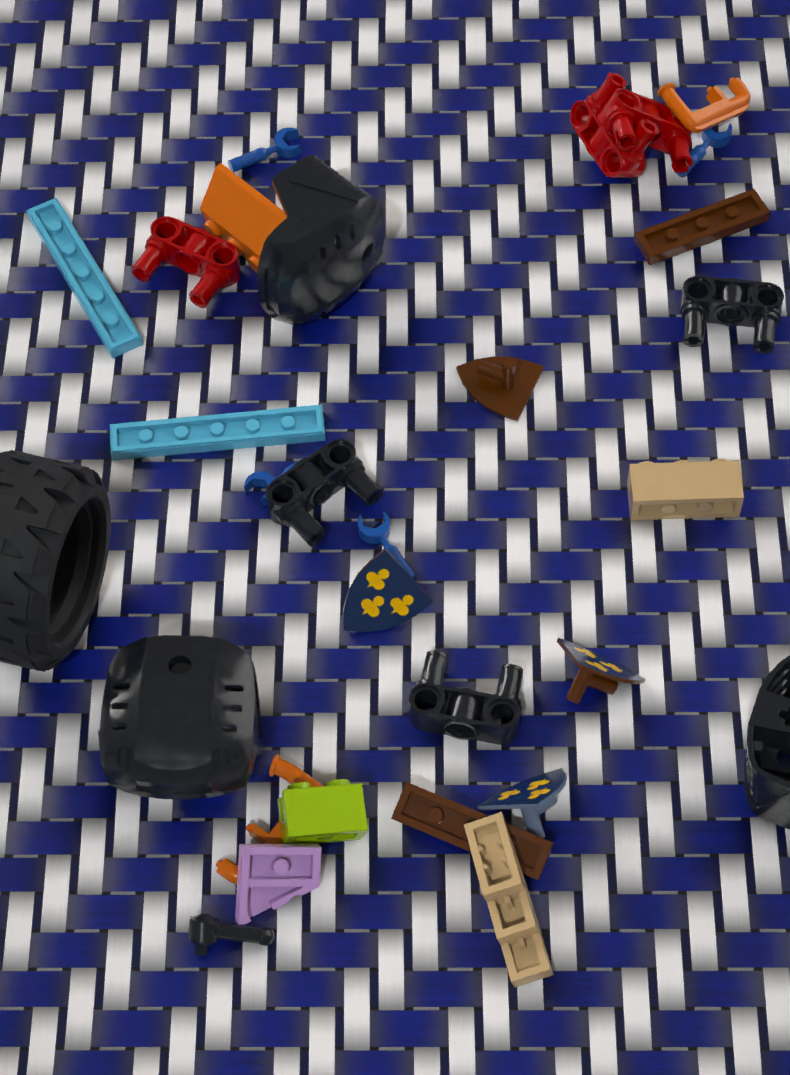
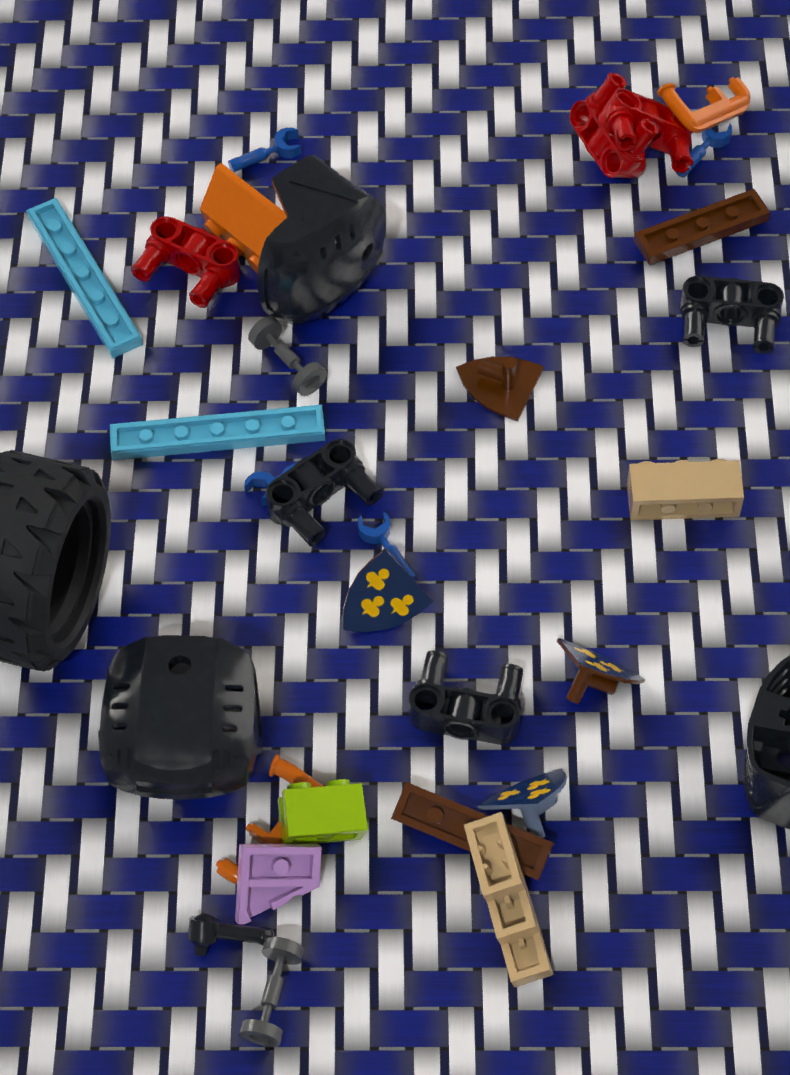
none -> dark grey wheel [239,937,305,1047]
none -> dark grey wheel [248,316,327,396]

